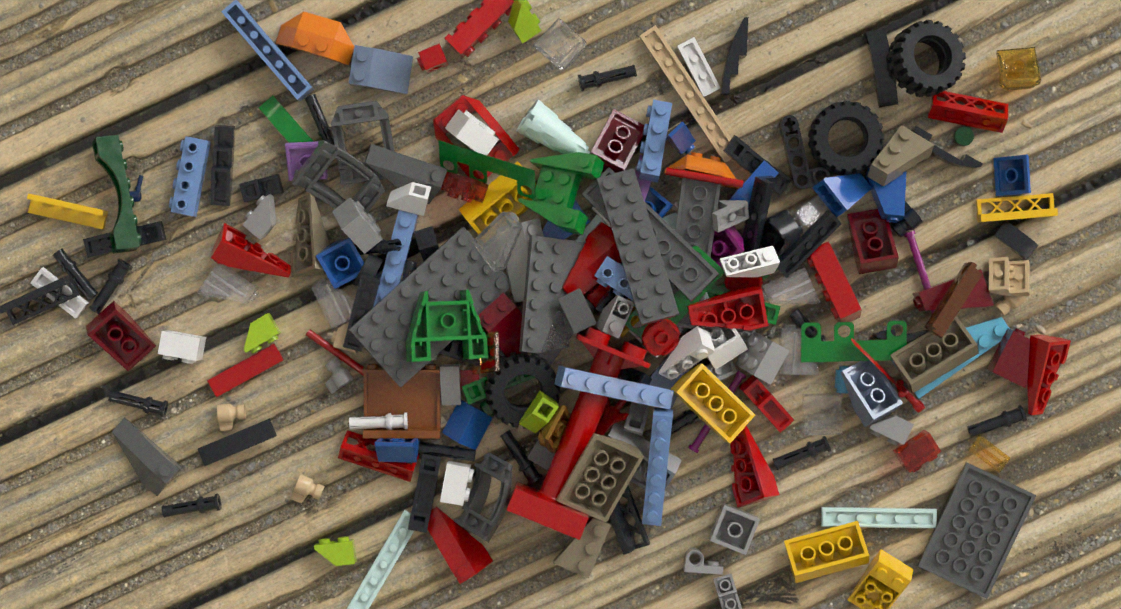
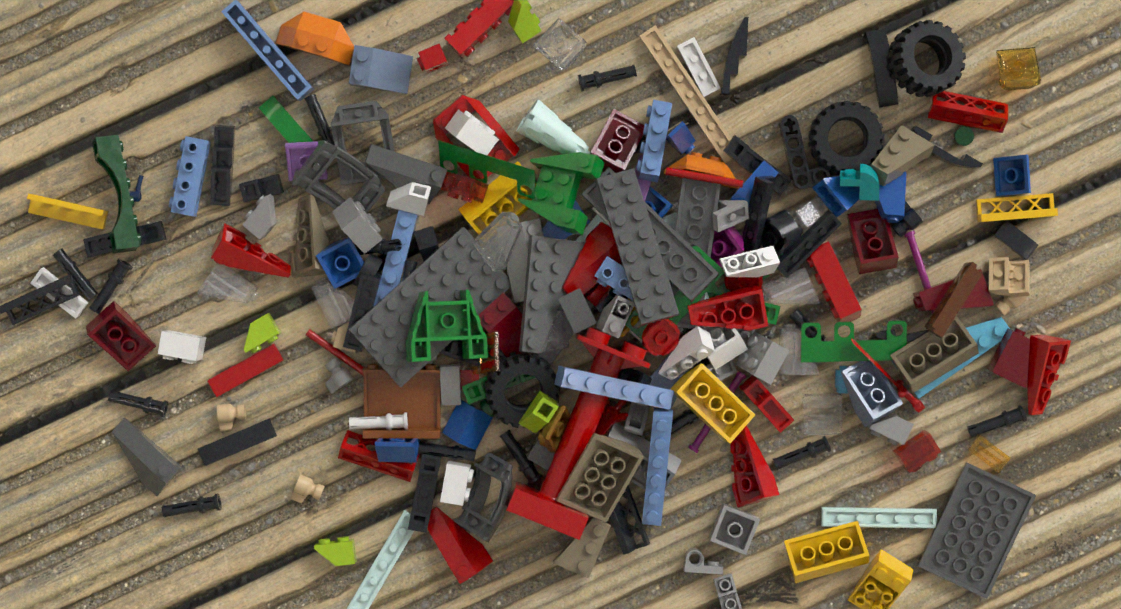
none -> teal brick [840,164,879,201]

